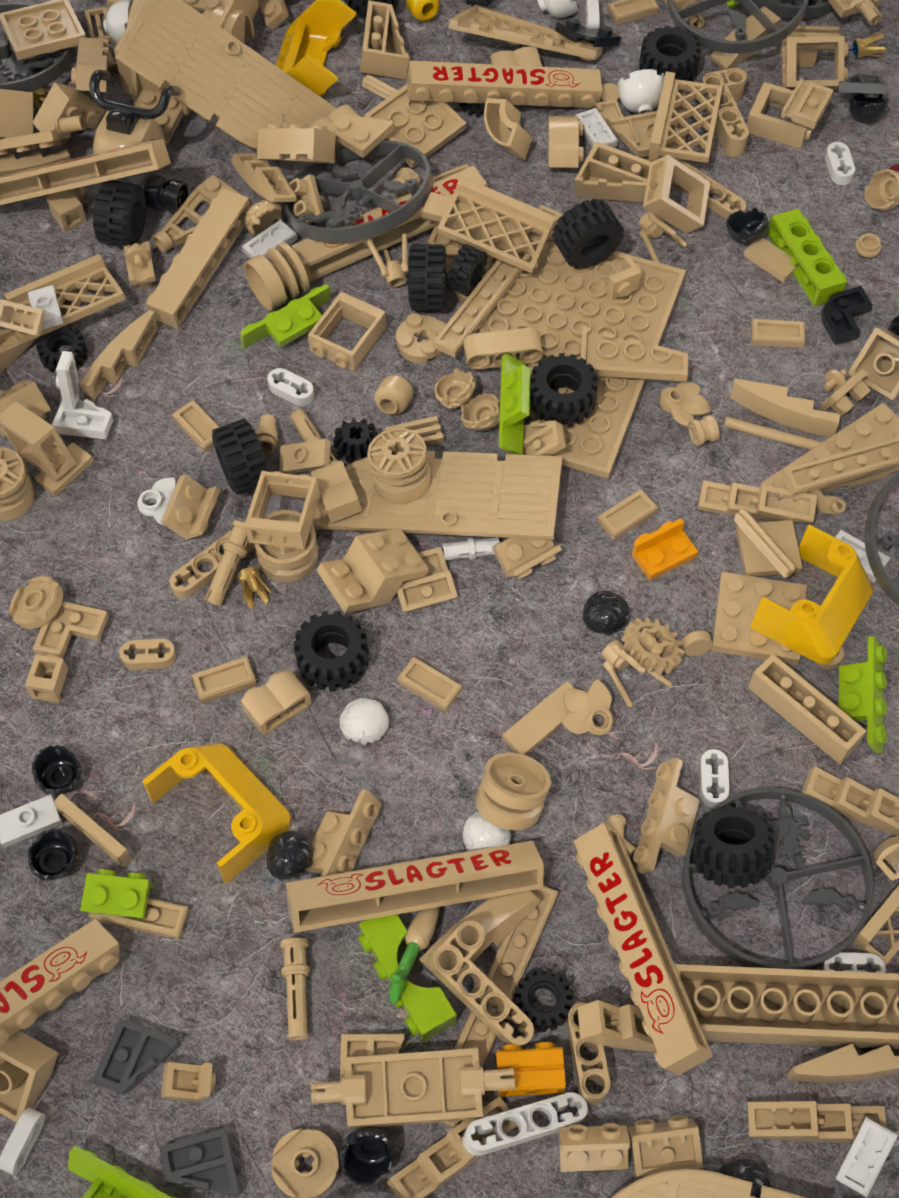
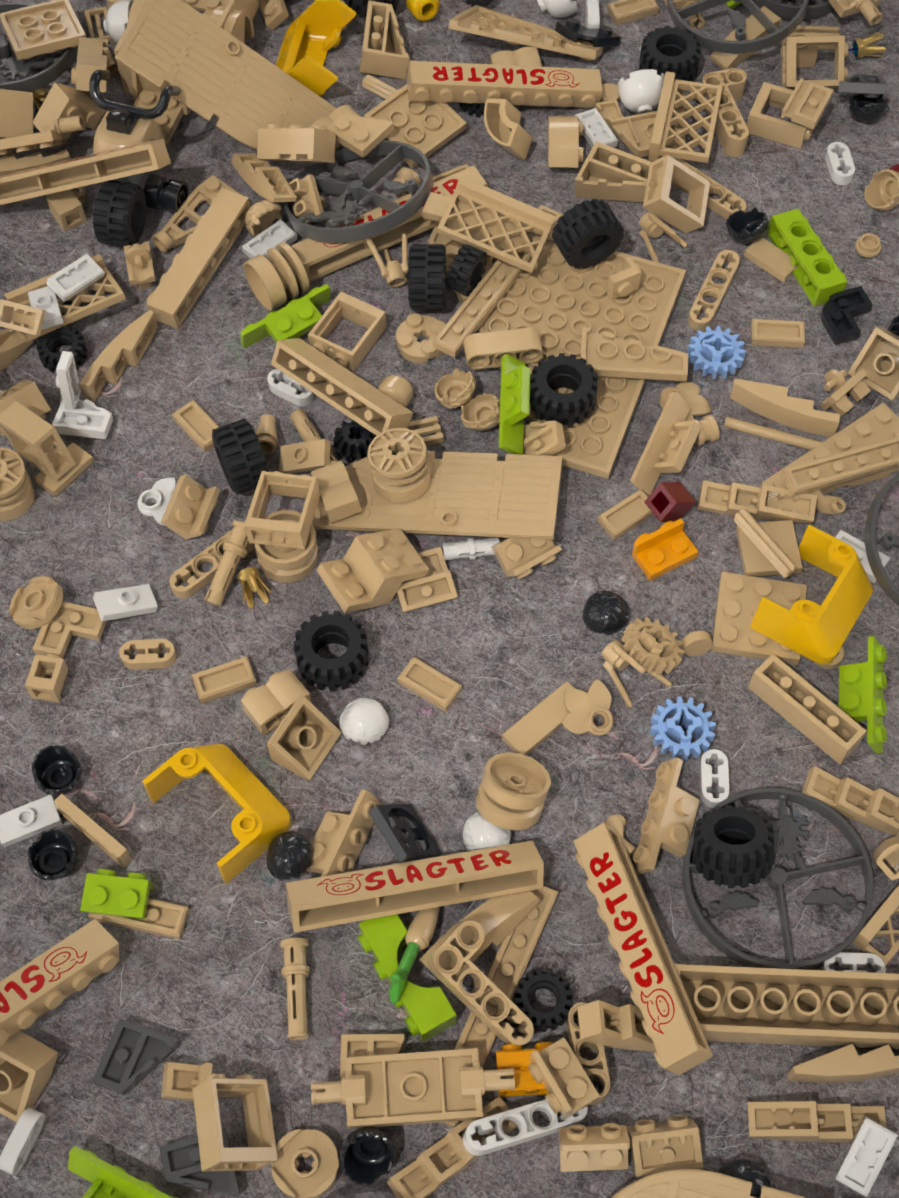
none -> white plate [46,254,105,302]
none -> white plate [93,584,158,621]
none -> tan window [193,1074,278,1172]
none -> tan slope [267,695,342,780]
none -> tan brick [271,338,413,436]
none -> black piece [369,804,442,863]
none -> tan bracket [528,1037,600,1120]
none -> tan bracket [630,392,701,495]
none -> dark red brick [644,482,696,522]
none -> light blue gear [649,696,716,761]
none -> light blue gear [687,326,746,379]
none -> tan beam [688,250,740,331]

